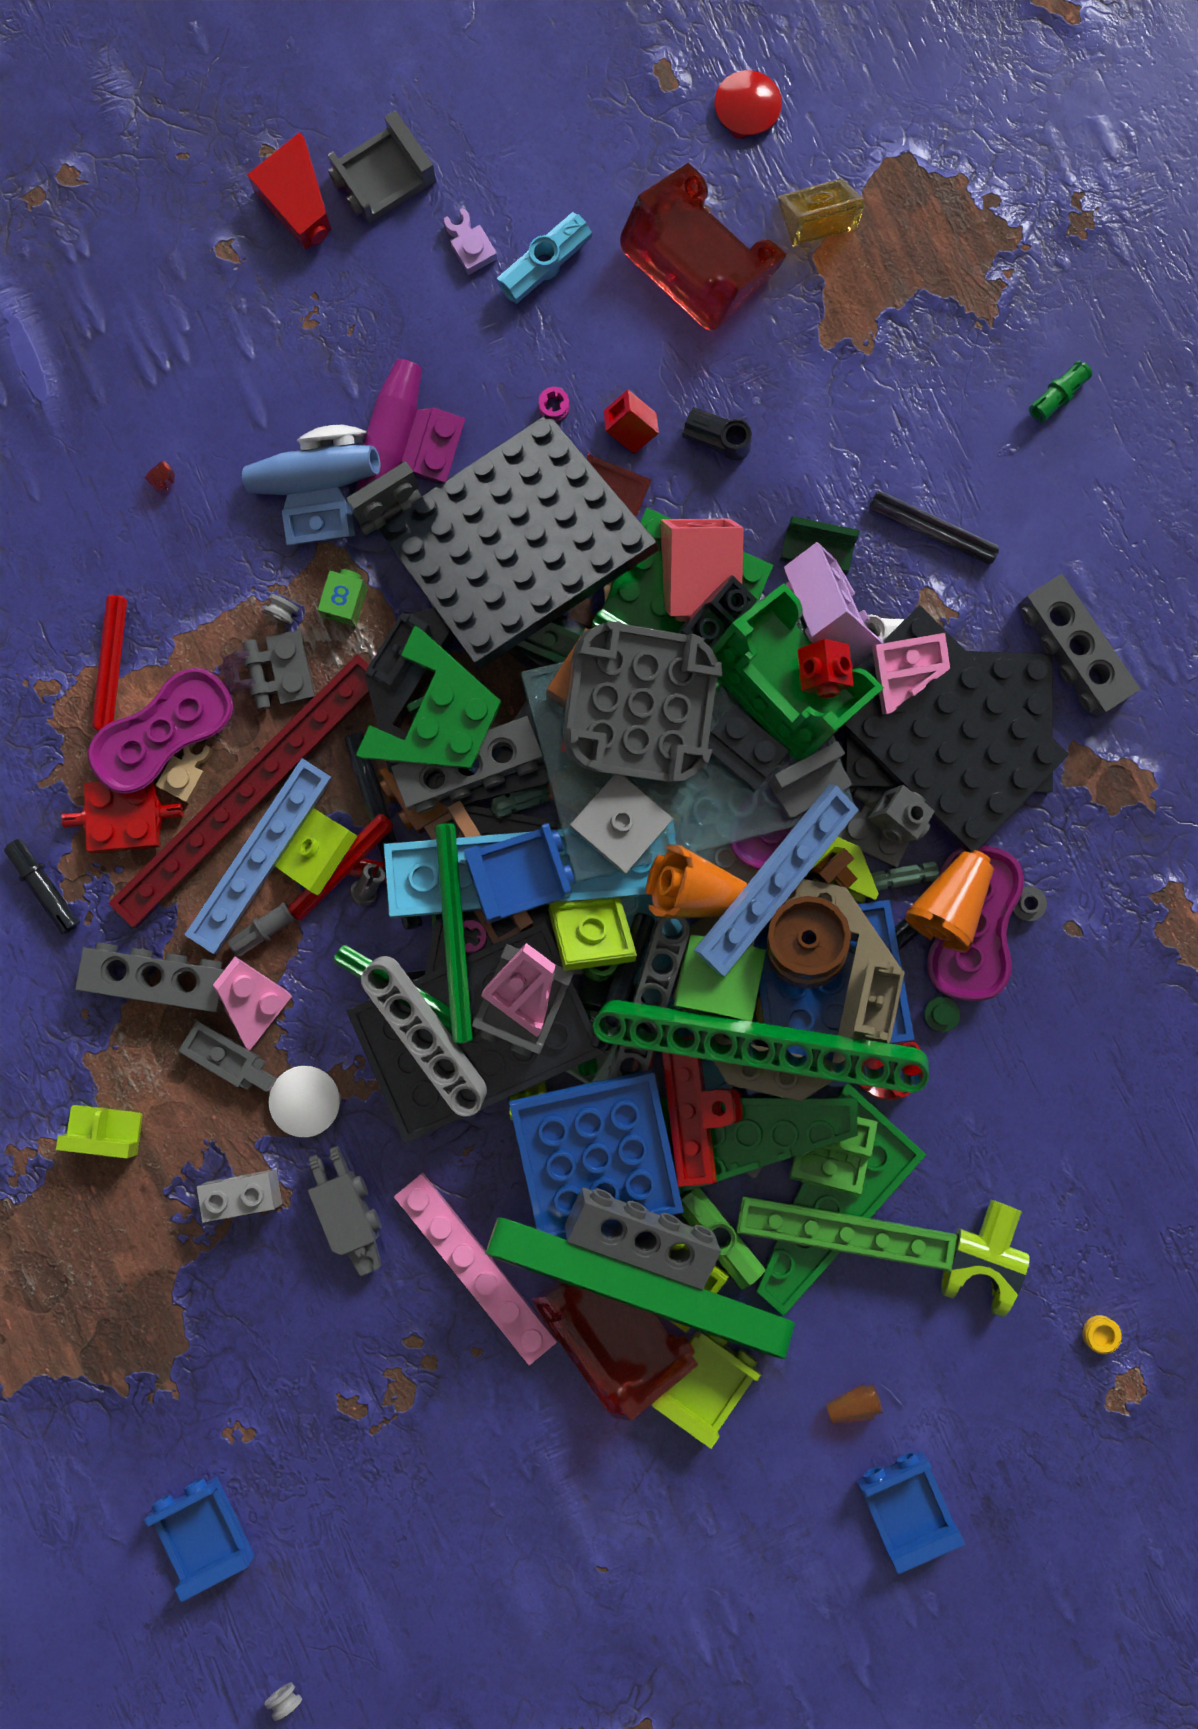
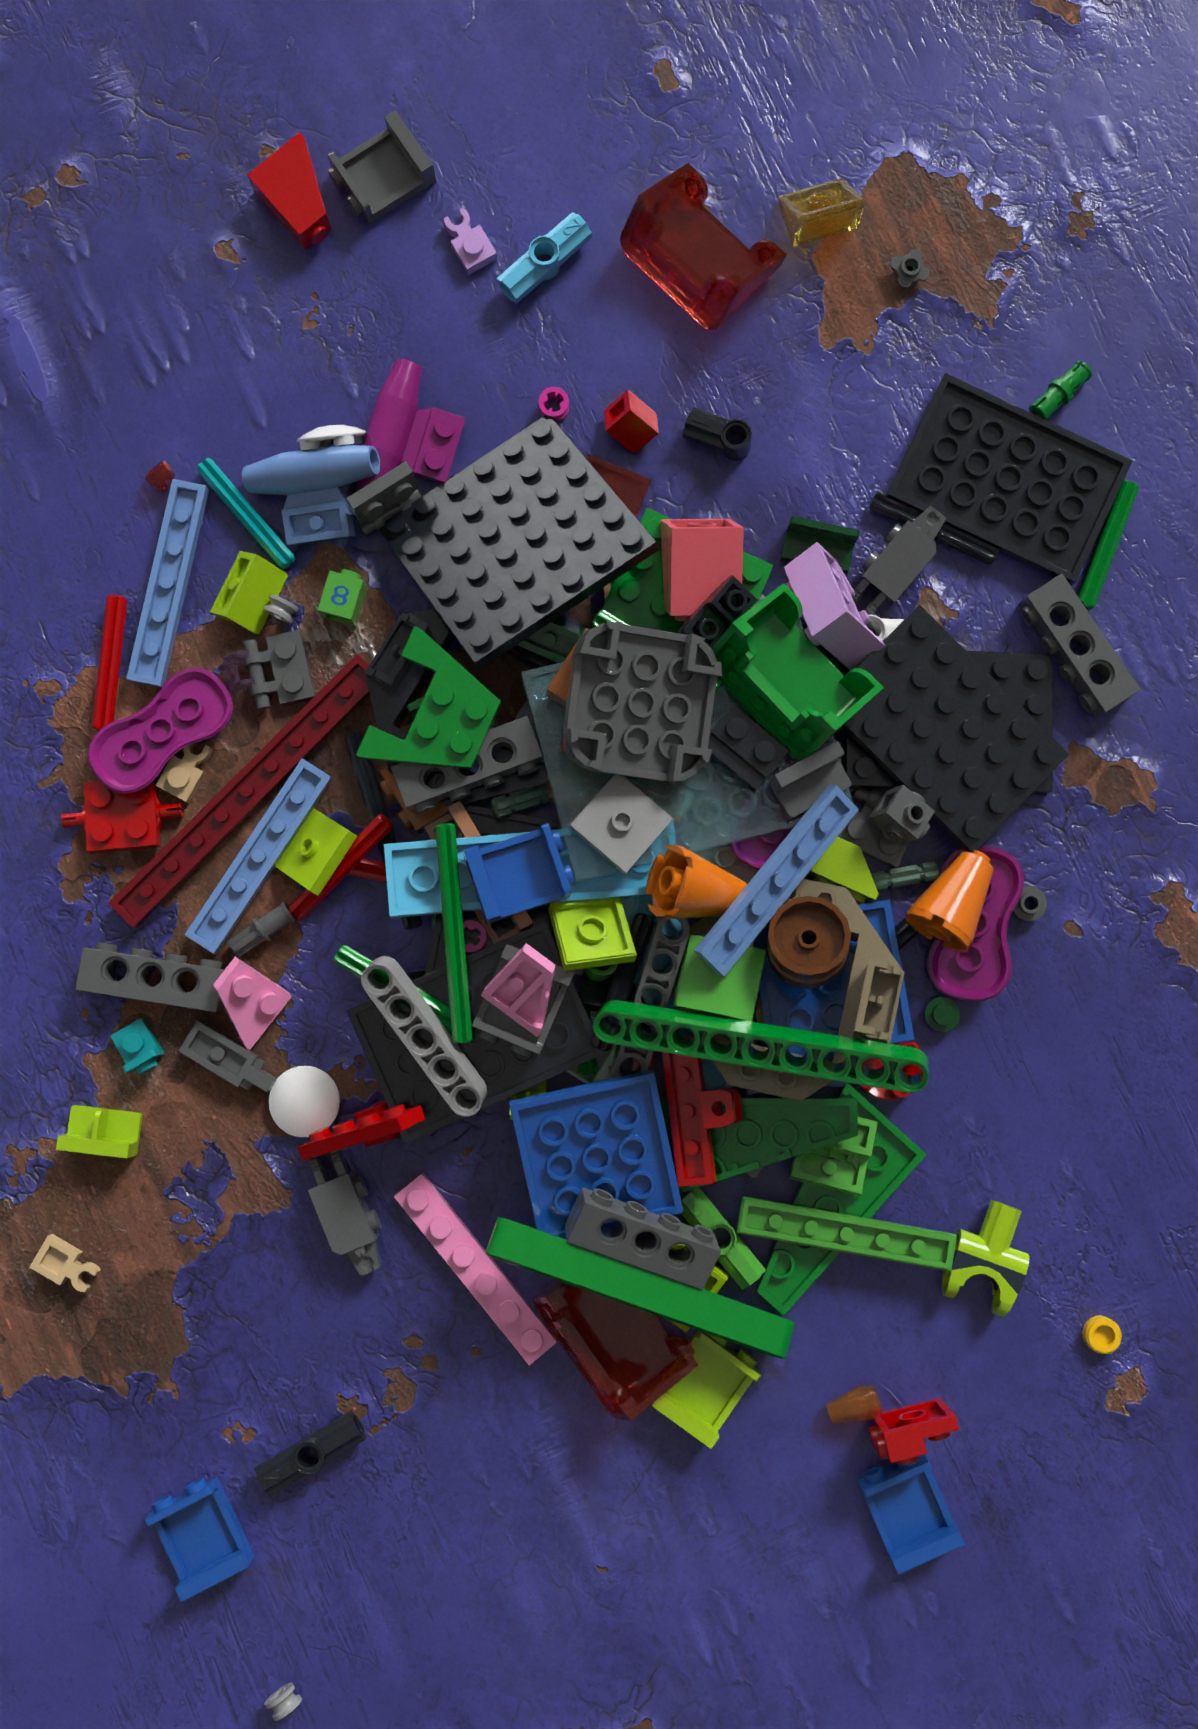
black axle [4,839,81,935] -> none
light grey brick [197,1169,282,1223] -> none
dark grey pin [350,864,385,906] -> none
red dish [714,70,782,139] -> none
red brick [797,638,854,699] -> none
reddish brown tile [810,847,858,889] -> none
bright pink wing [872,633,950,714] -> none
none -> tan plate [29,1234,101,1292]
none -> teal bracket [110,1018,165,1075]
none -> medium blue plate [126,479,209,688]
none -> teal axle [196,458,296,570]
none -> lime panel [210,551,288,634]
none -> black piece [255,1410,366,1496]
none -> red plate [297,1101,426,1160]
none -> dark grey hinge [852,505,947,615]
none -> red plate [868,1398,959,1465]
none -> black plate [887,373,1133,586]
none -> dark grey plate [890,249,930,288]
none -> green axle [1078,480,1139,610]

